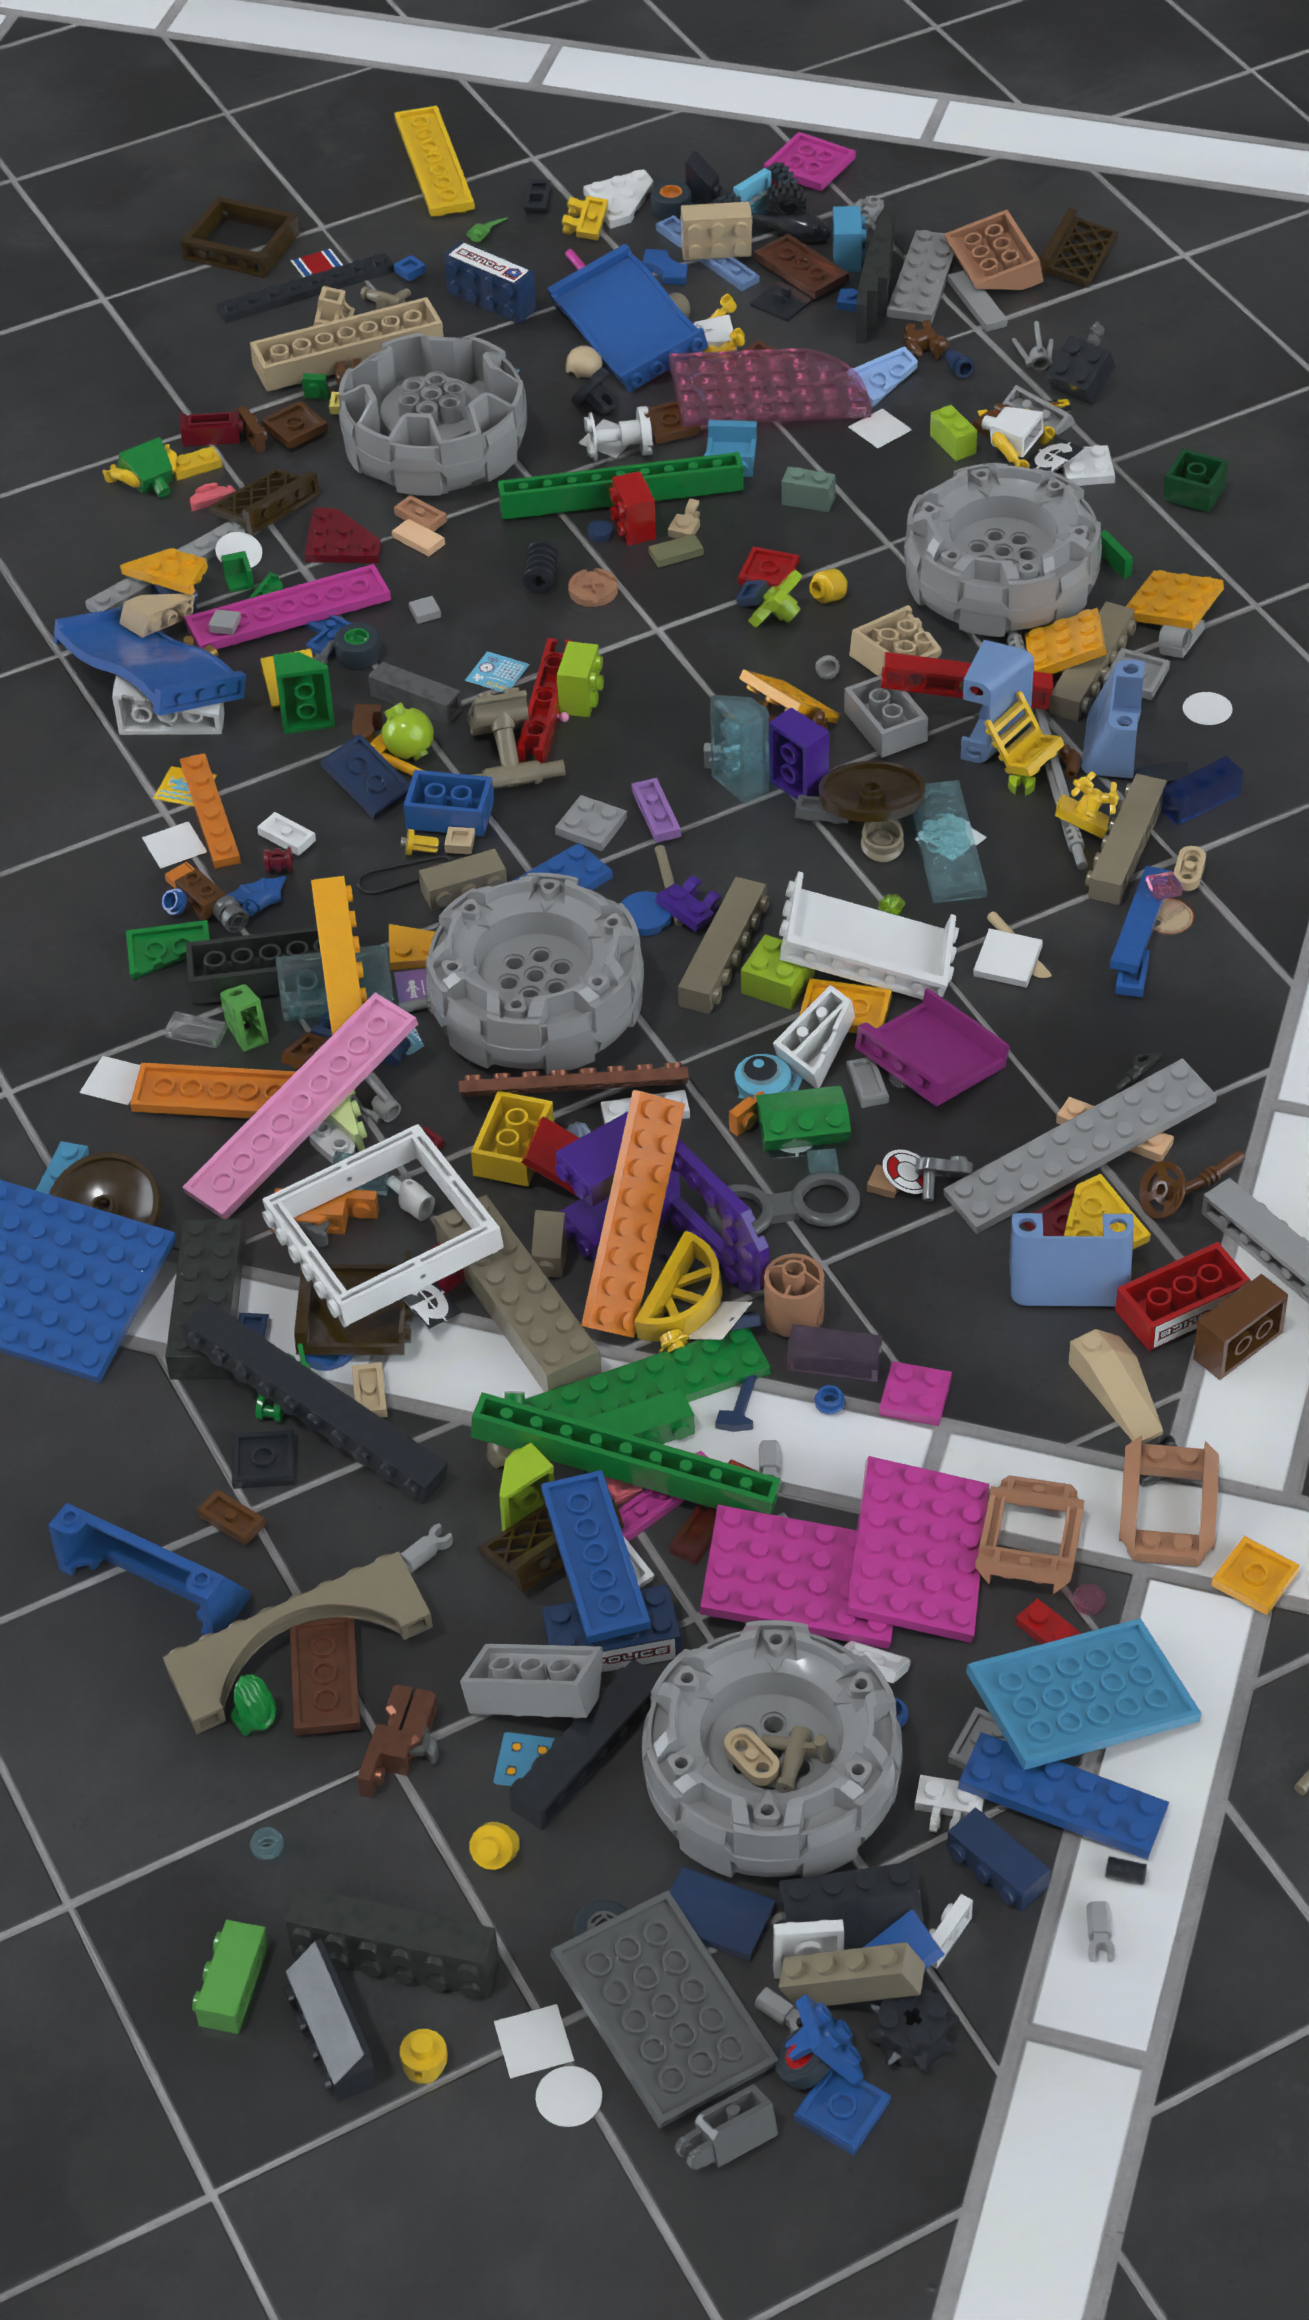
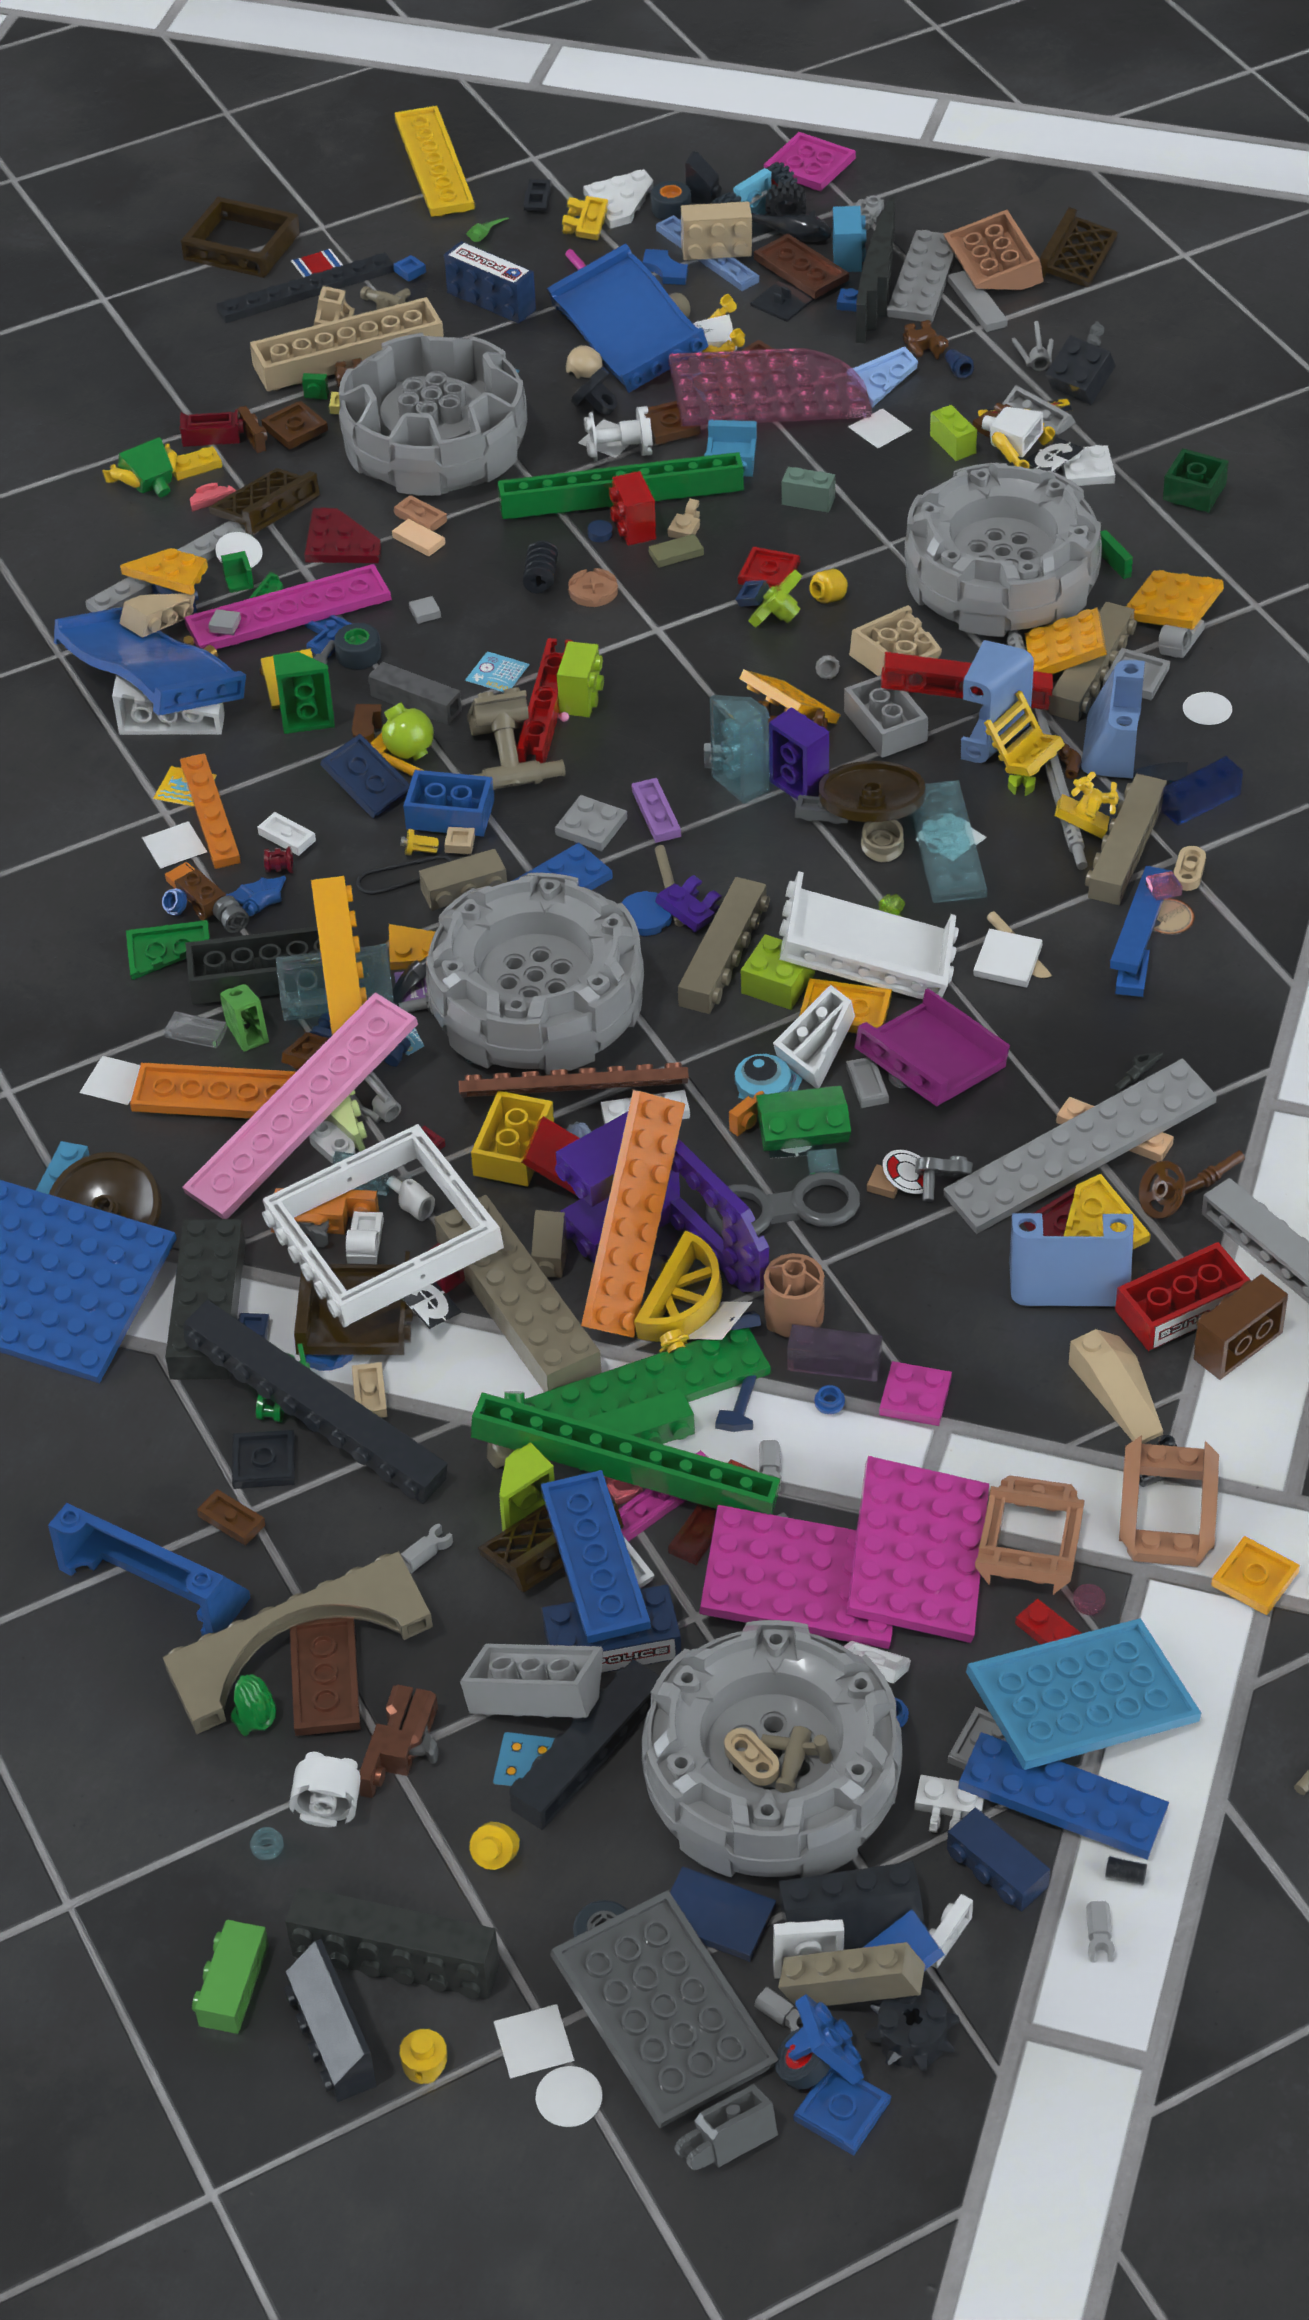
none -> white brick [289,1752,361,1827]
none -> white plate [346,1211,384,1264]
none -> black bar [390,956,427,1007]

